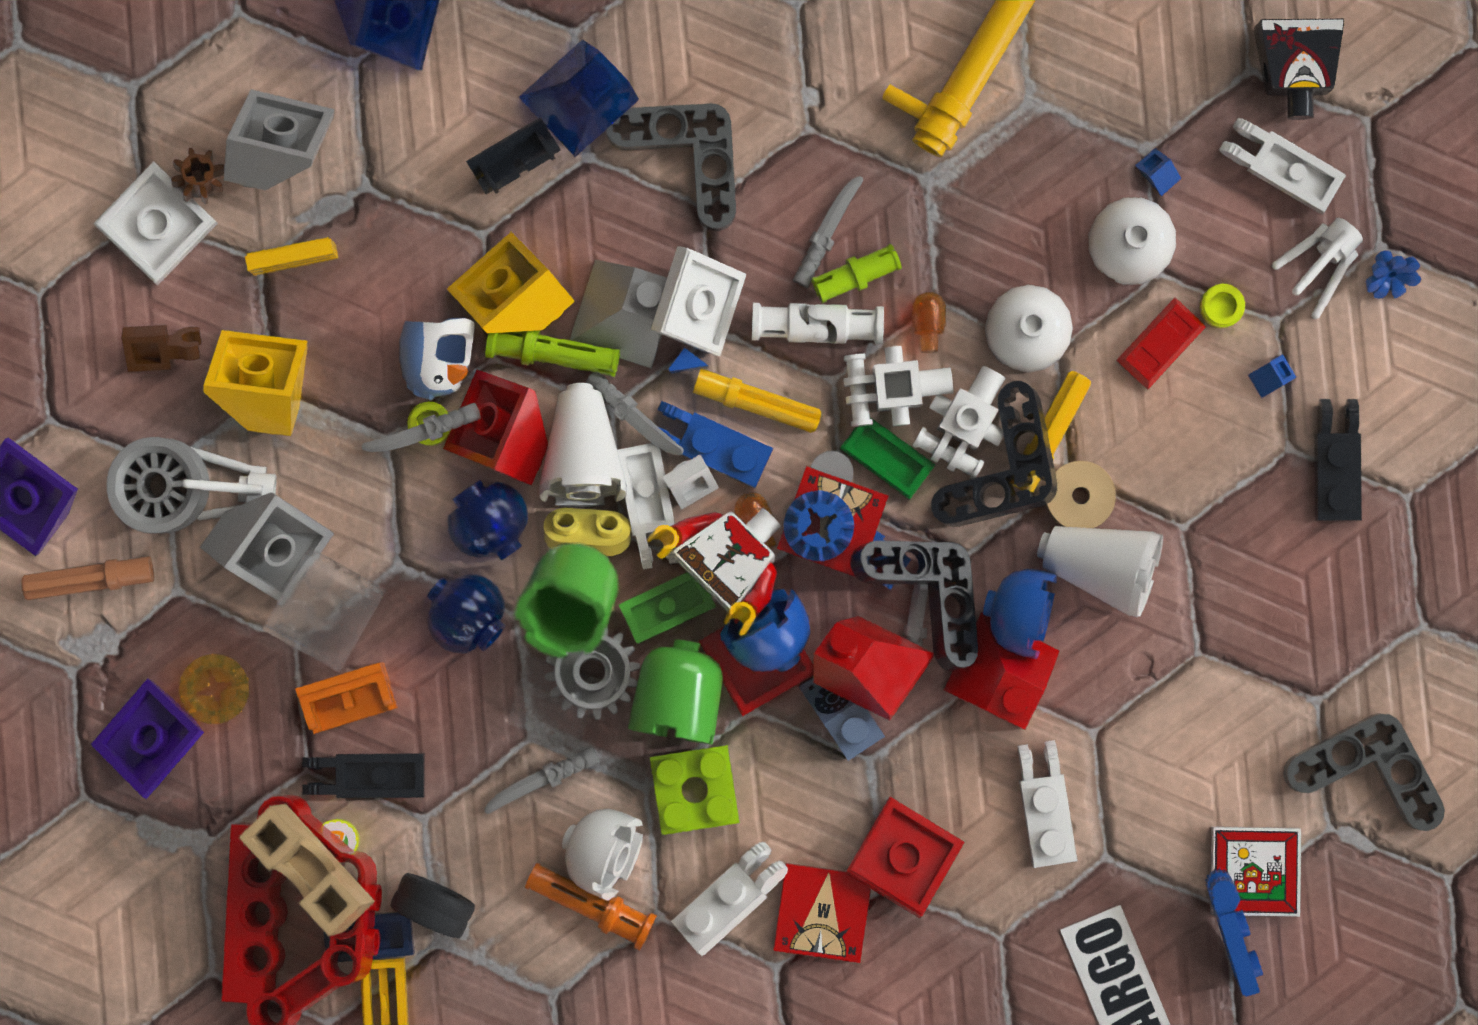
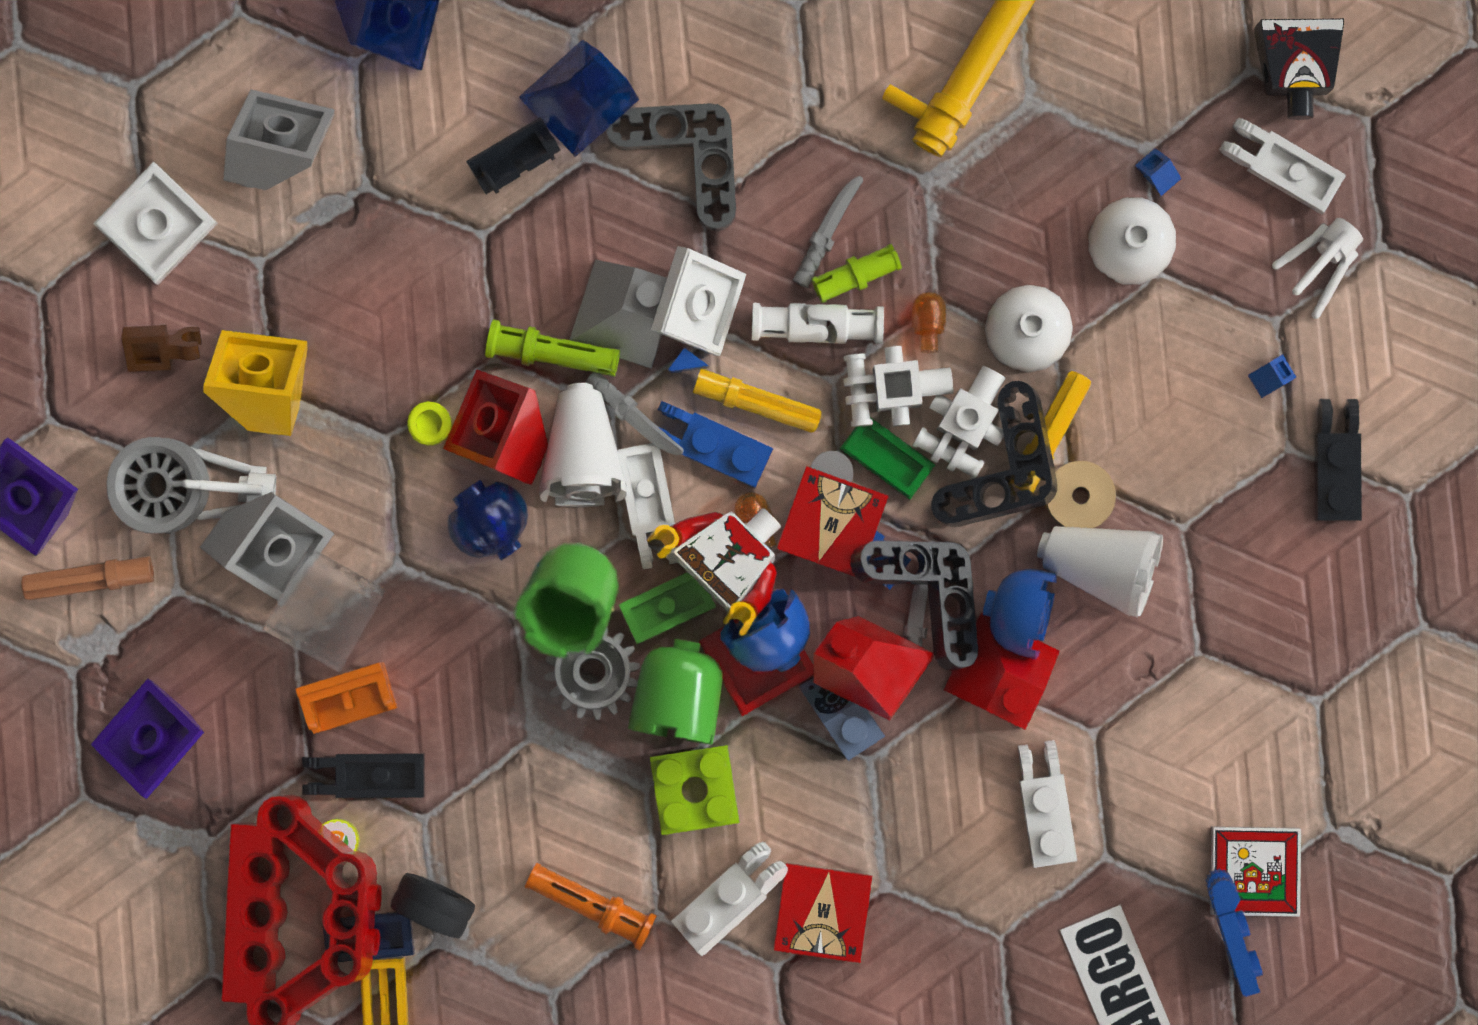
reddish brown gear [171,147,224,204] -> none
clear yellow gear [179,654,250,724] -> none
tan arch [239,804,375,936] -> none
yellow tile [245,237,339,276] -> none
light grey piece [361,403,481,452] -> none
piece [399,318,475,400] -> none
clear blue plant [427,574,506,654] -> none
yellow slope [447,232,575,333] -> none
light grey piece [484,747,600,814] -> none
light yellow plate [544,508,631,556] -> none
white cylinder [562,809,643,901] -> none
white plate [662,455,719,510] -> none
blue gear [783,490,854,561] -> none
red tile [845,797,965,919] -> none
red tile [1116,297,1207,390] -> none
neon yellow tile [1200,284,1245,328] -> none
dark grey beam [1283,713,1445,831] -> none
blue plant [1365,250,1421,299] -> none

